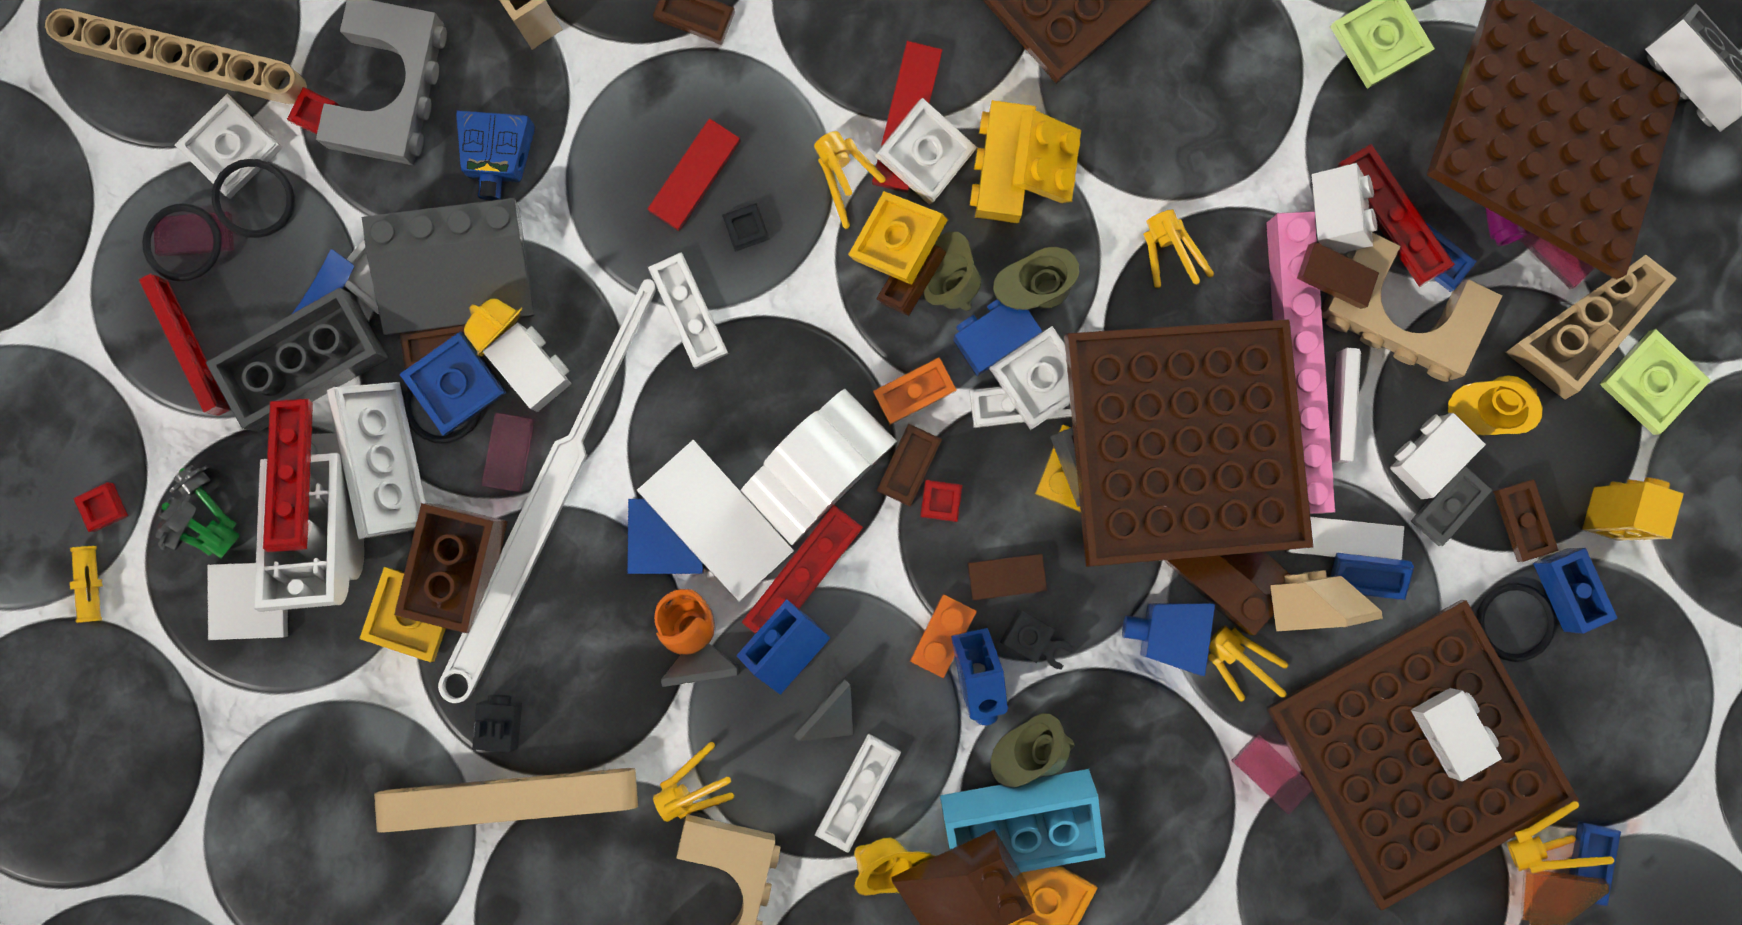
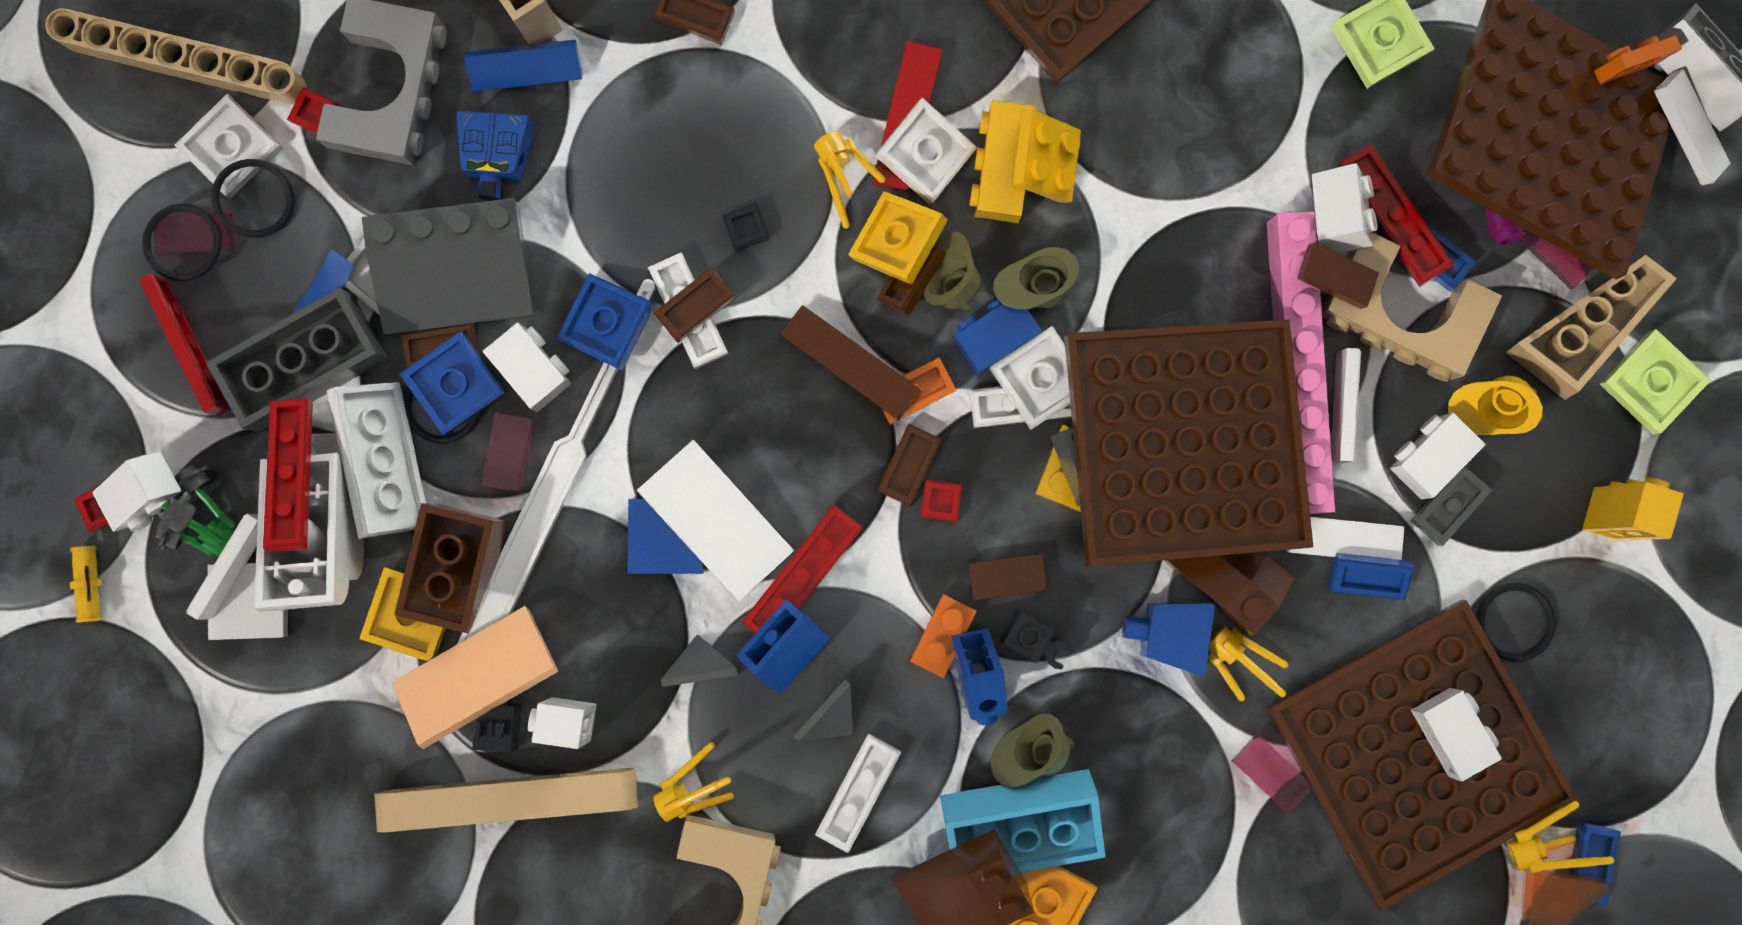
yellow piece [464,298,523,357] -> none
red tile [647,118,741,232] -> none
orange helmet [654,589,715,655] -> none
white brick [740,389,898,546] -> none
yellow piece [854,838,936,896] -> none
yellow plant [1143,209,1214,288] -> none
tan slope [1270,570,1383,631] -> none
reddish brown plate [1493,479,1559,562] -> none
blue brick [1533,548,1618,634] -> none
none -> white brick [92,451,181,532]
none -> white tile [186,514,258,620]
none -> light nougat tile [392,606,558,749]
none -> blue tile [464,40,583,92]
none -> white brick [528,697,597,749]
none -> blue tile [556,273,655,371]
none -> reddish brown tile [654,267,736,343]
none -> reddish brown tile [780,305,921,421]
none -> orange plate [1594,35,1682,85]
none -> white tile [1654,69,1731,185]

